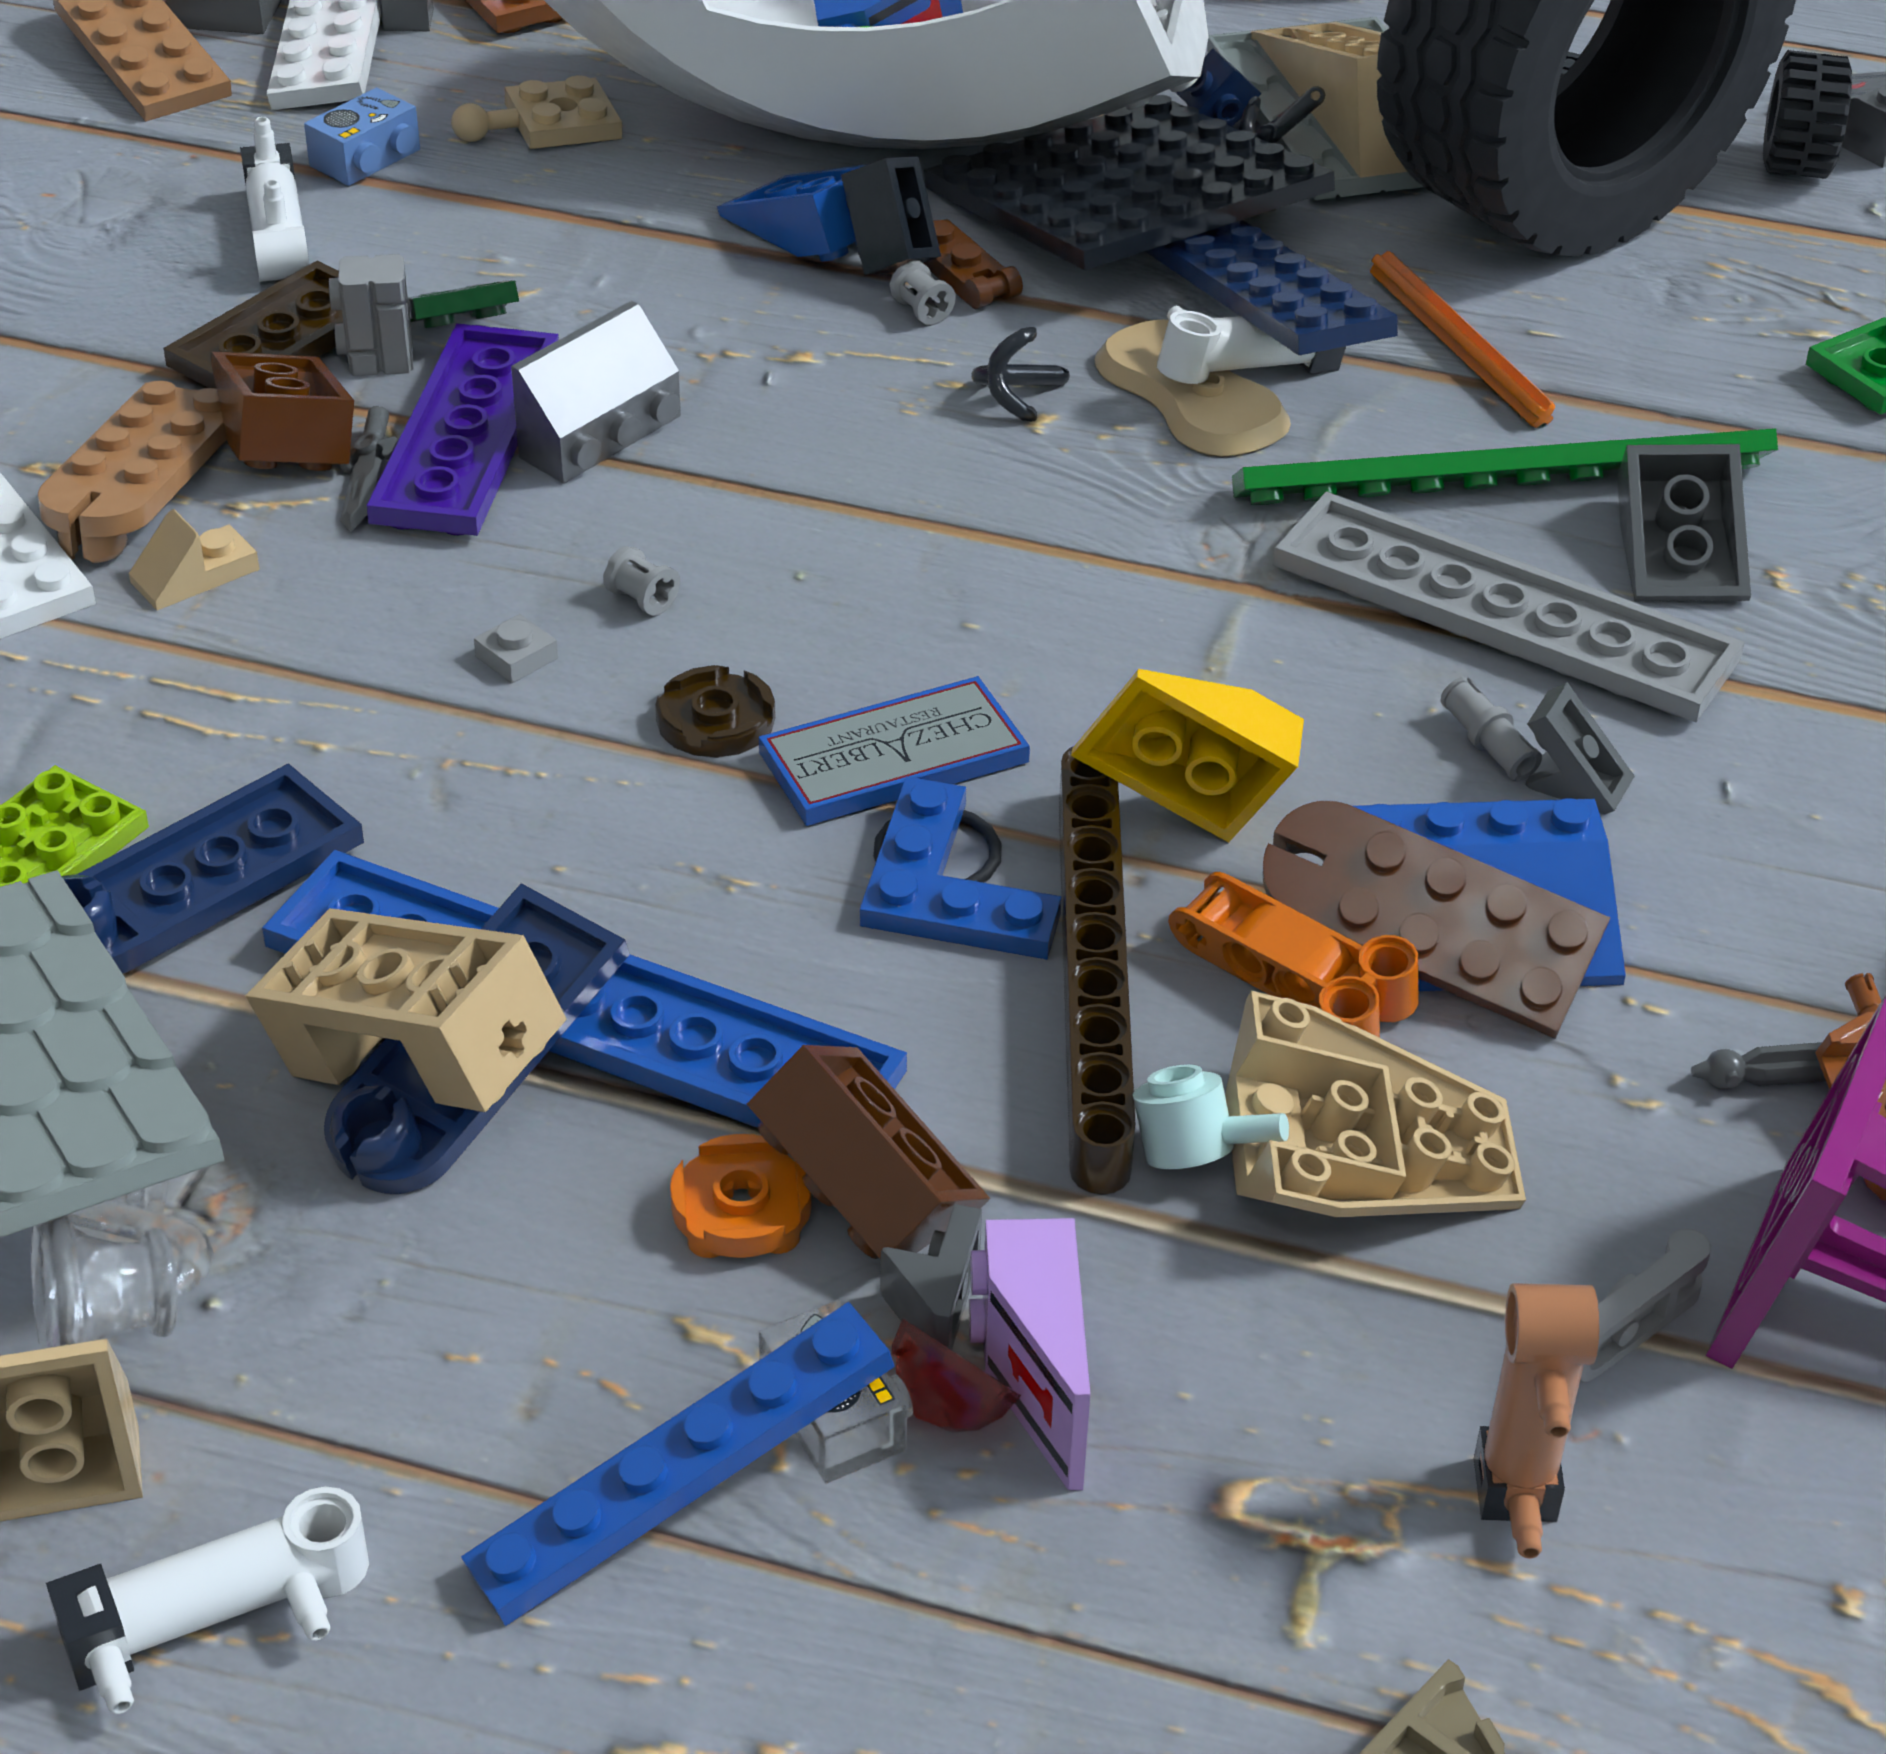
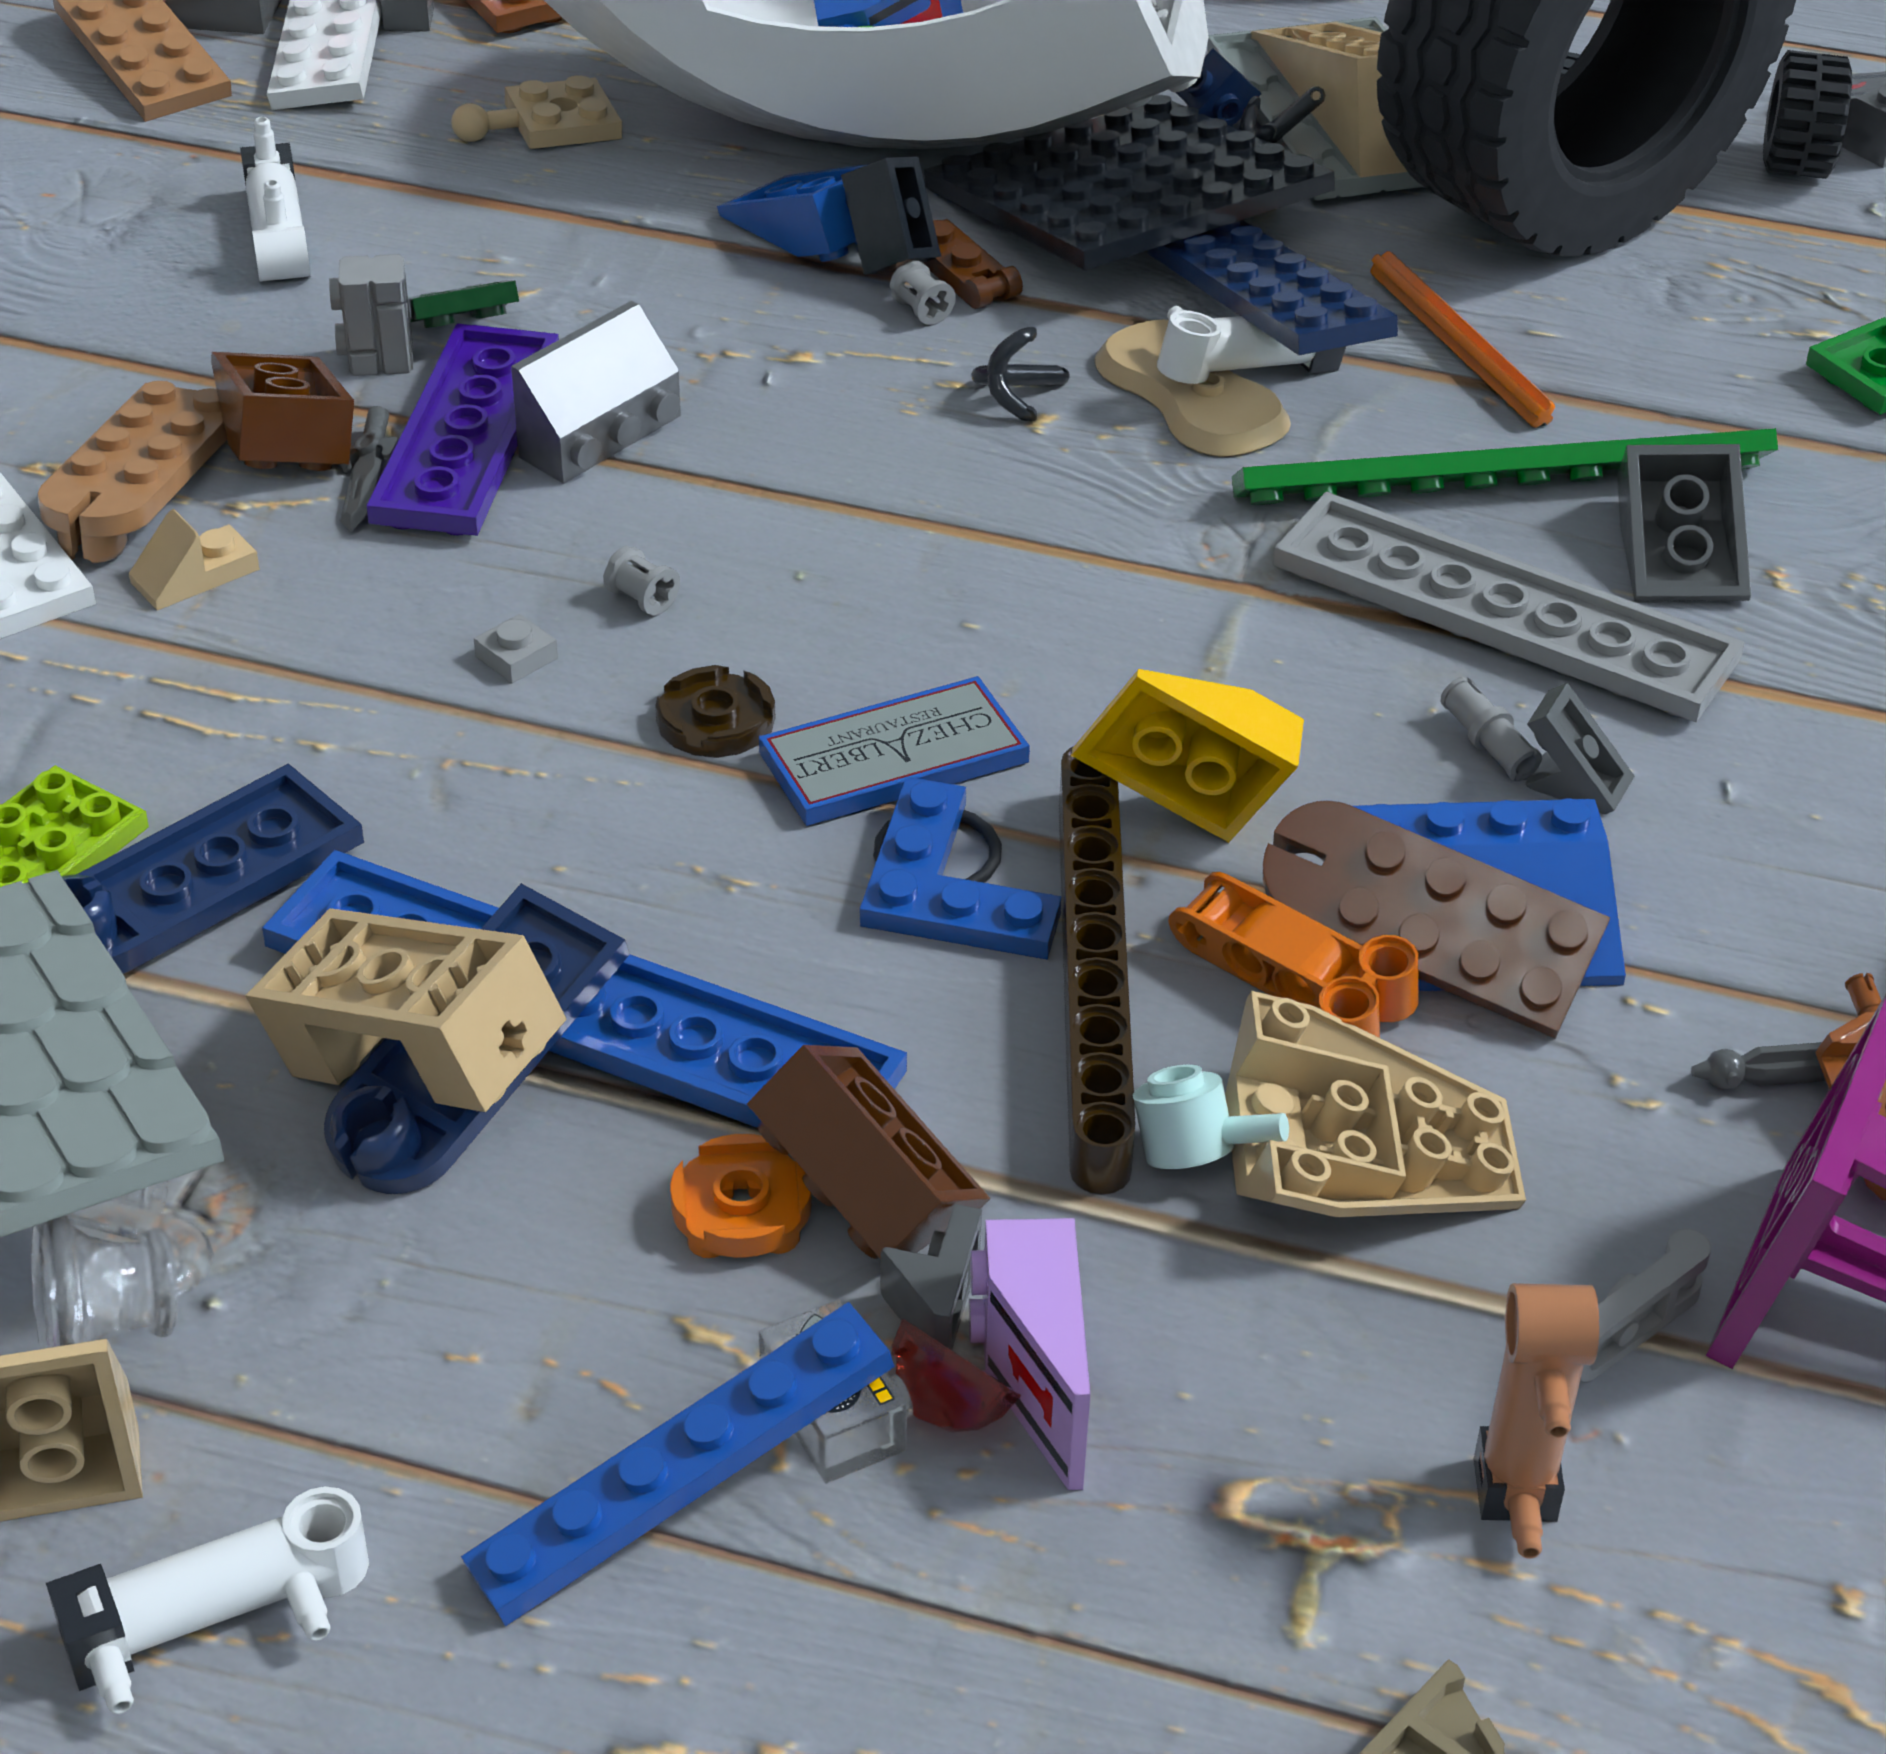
dark brown plate [163,260,343,389] -> none
medium blue brick [304,87,420,186] -> none

